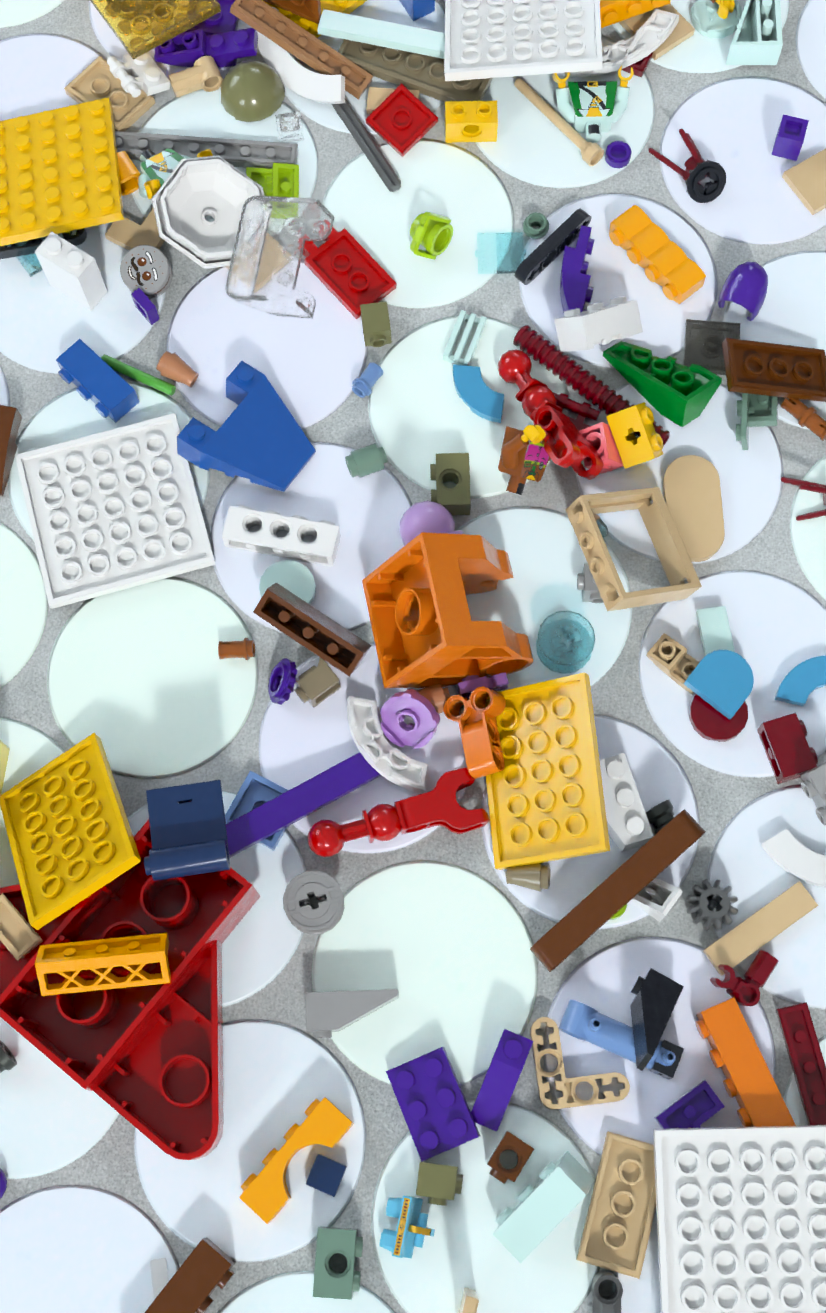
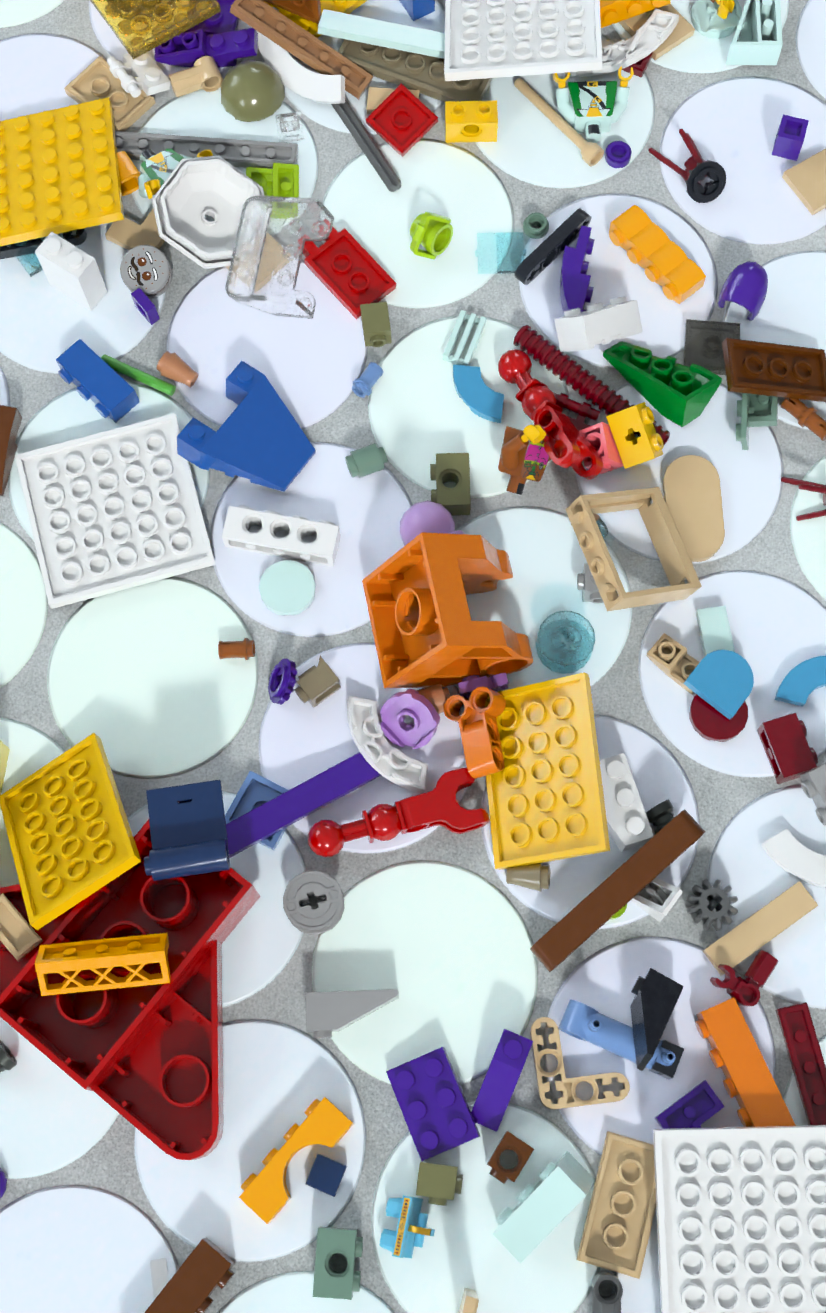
reddish brown brick [253,582,372,677] -> none

